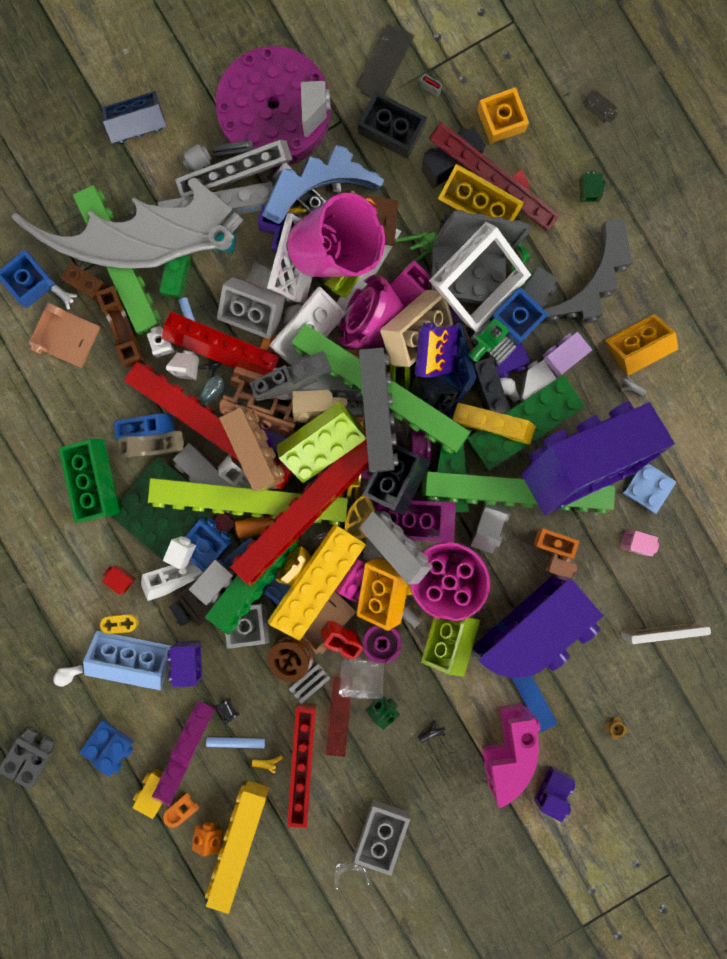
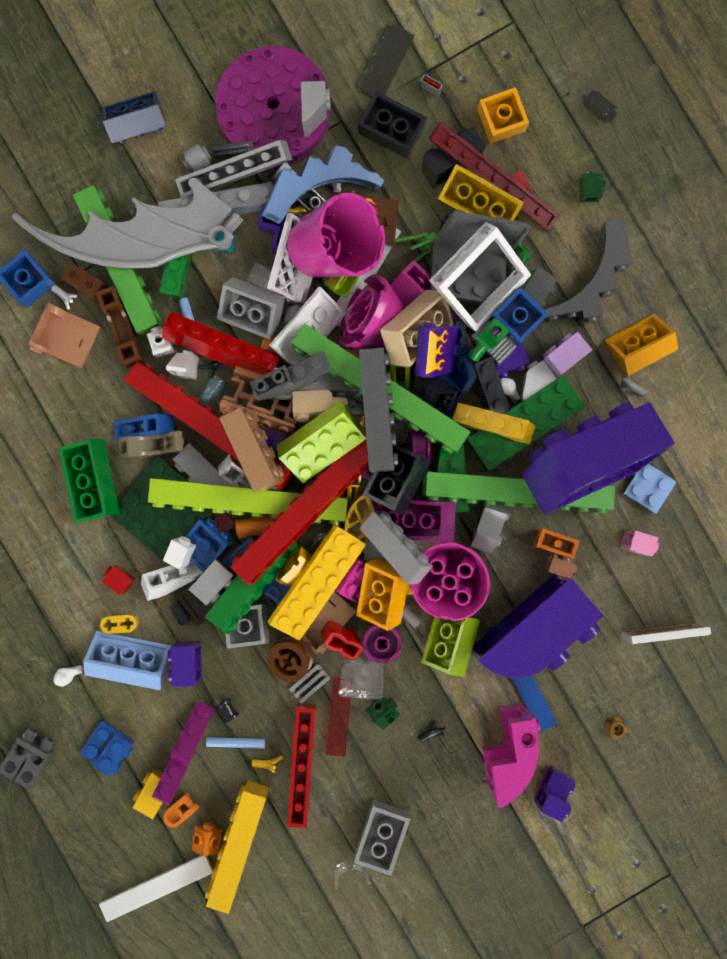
none -> white tile [99,855,214,922]

